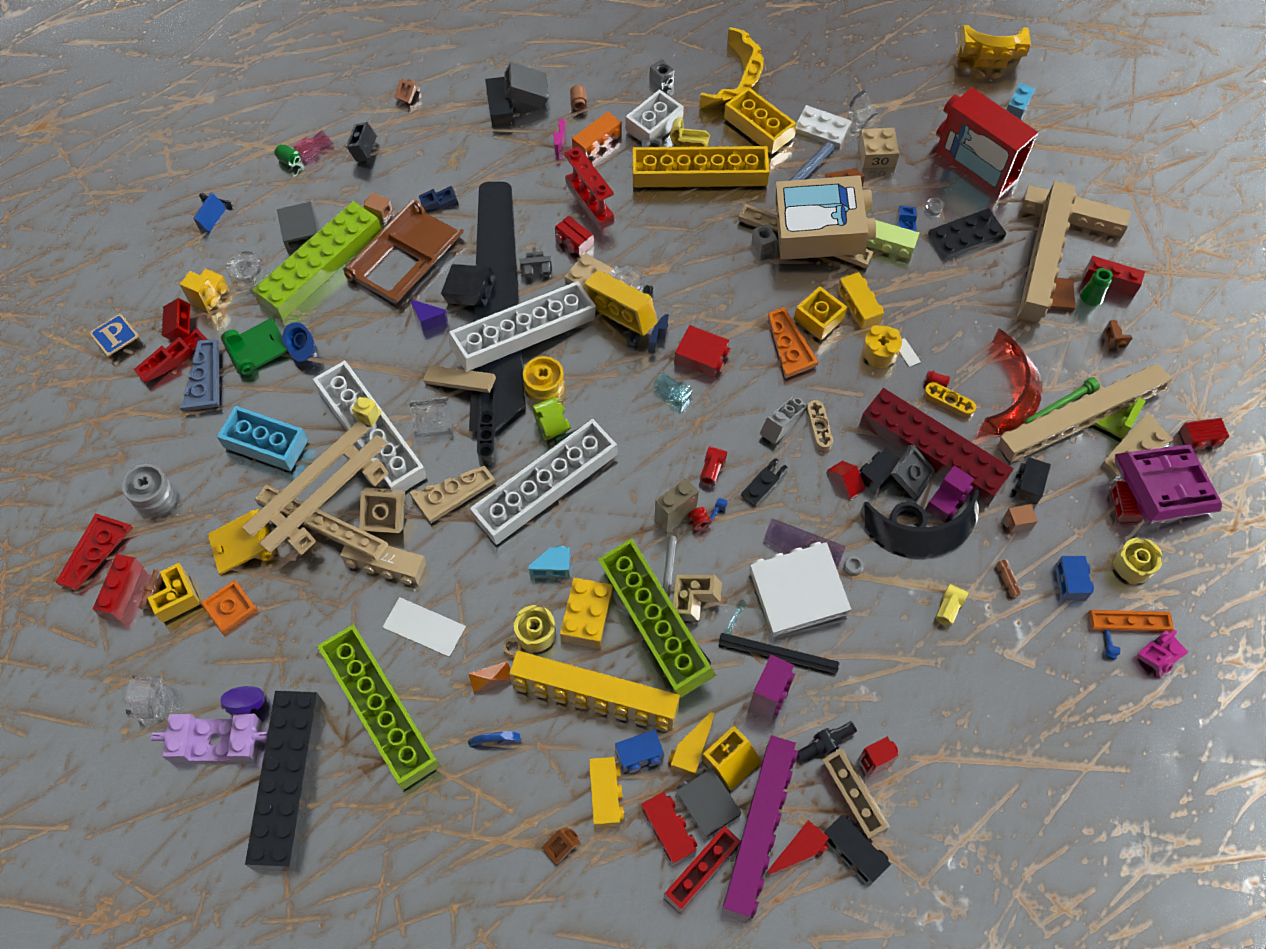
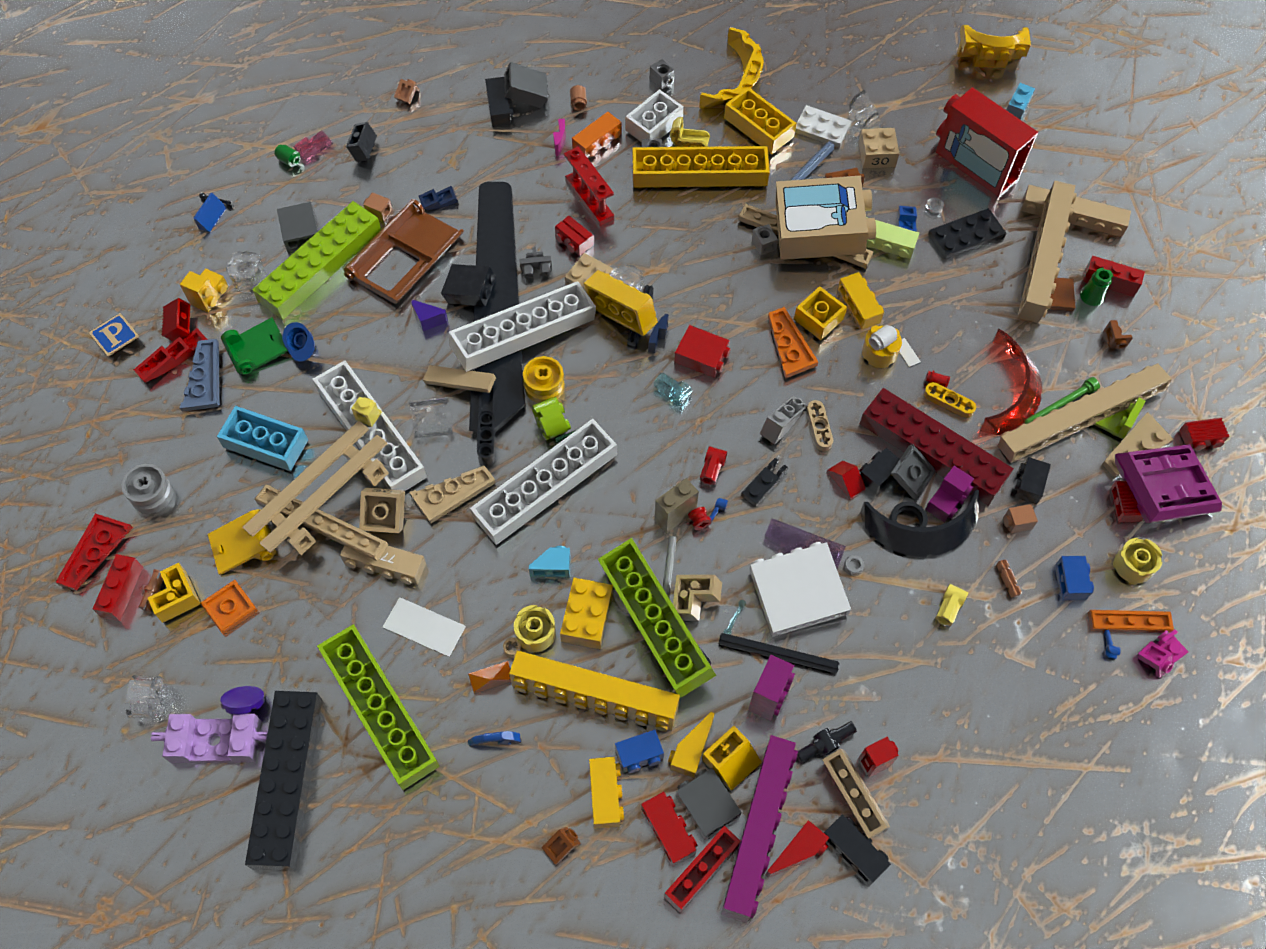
none -> white brick [869,325,897,350]

